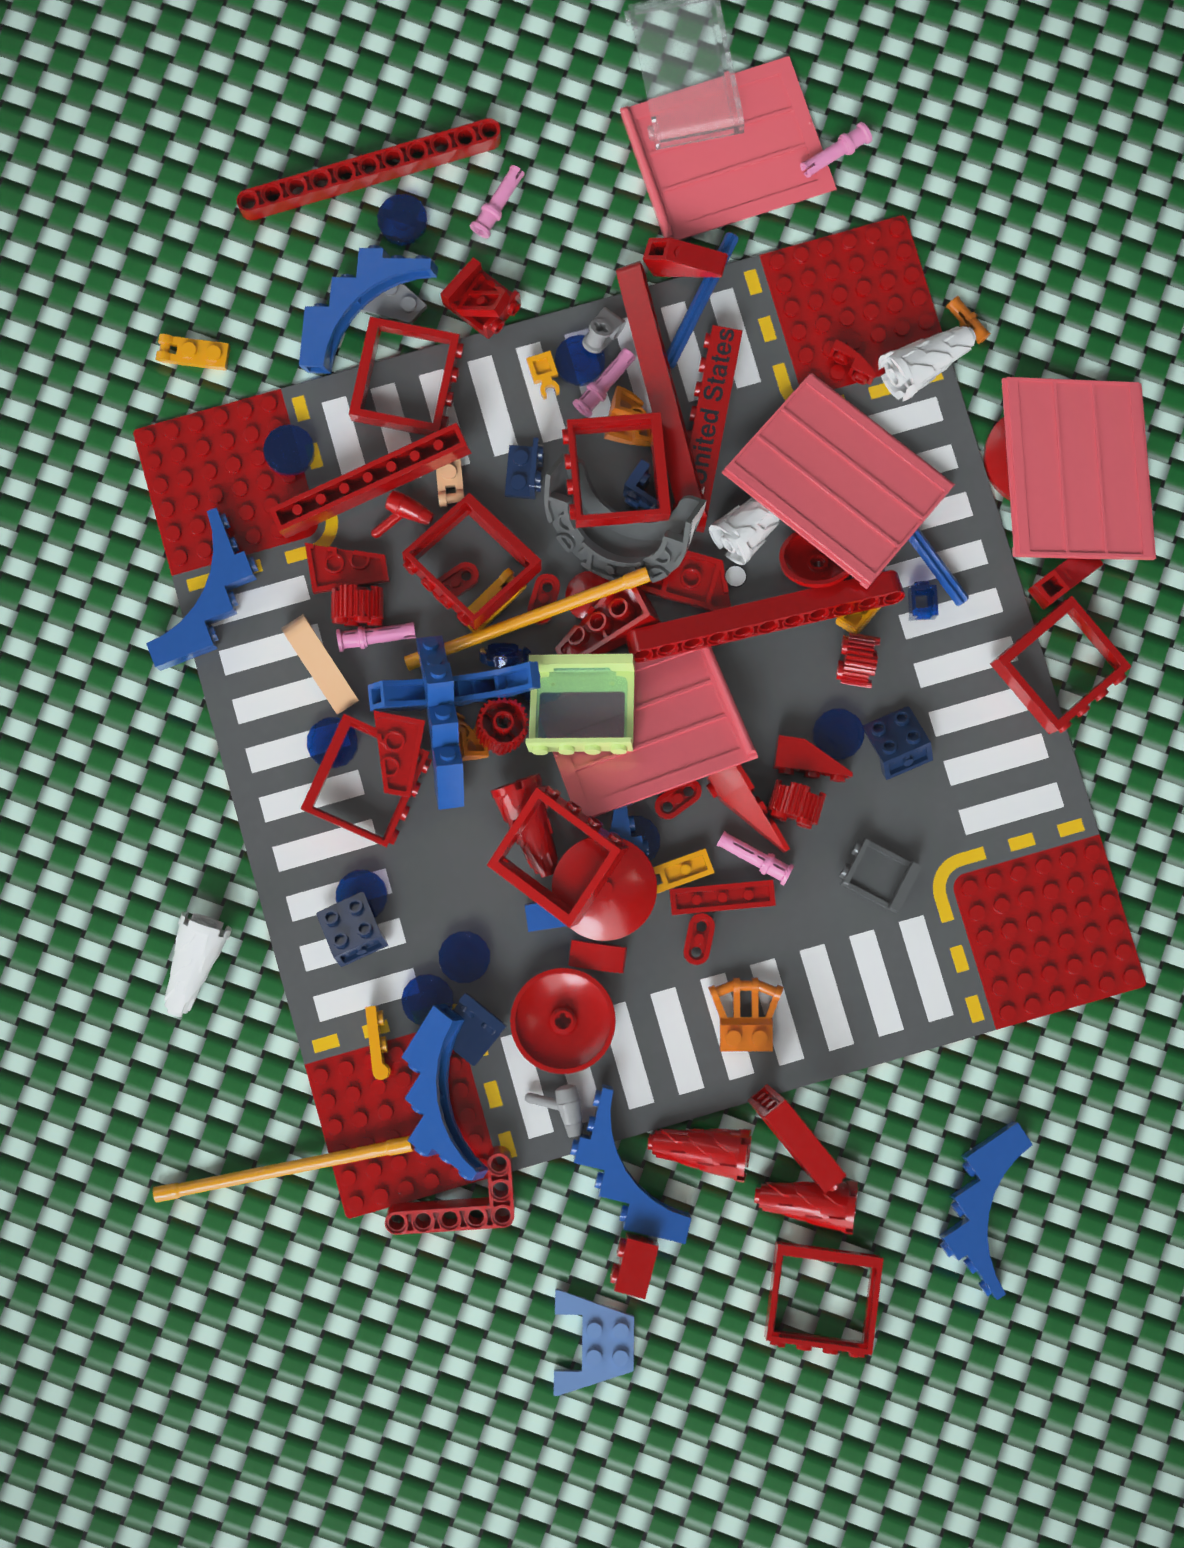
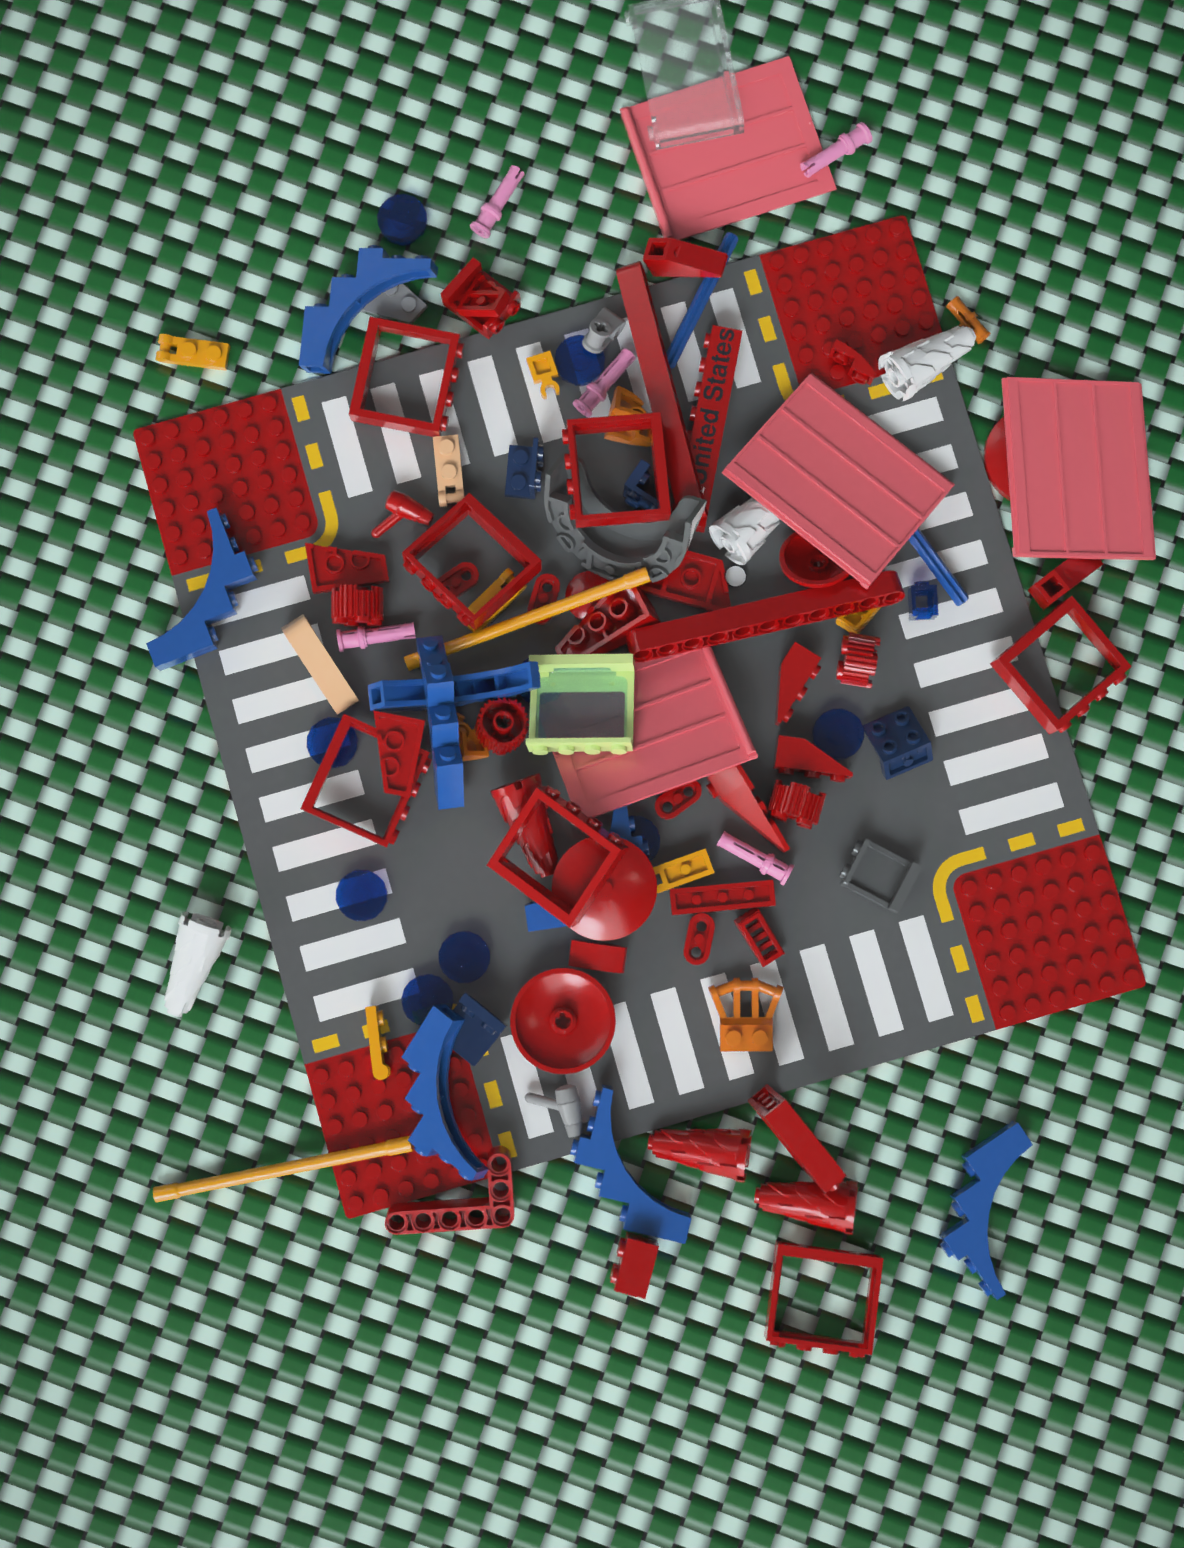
red beam [237,118,501,220] -> none
clear blue tile [263,424,315,476] -> none
red brick [269,422,472,538] -> none
dark blue bracket [316,892,389,967] -> none
clear blue tile [479,643,531,668] -> none
medium blue wing [554,1289,634,1396] -> none
none -> red slope [734,908,785,967]
none -> red slope [775,642,821,726]

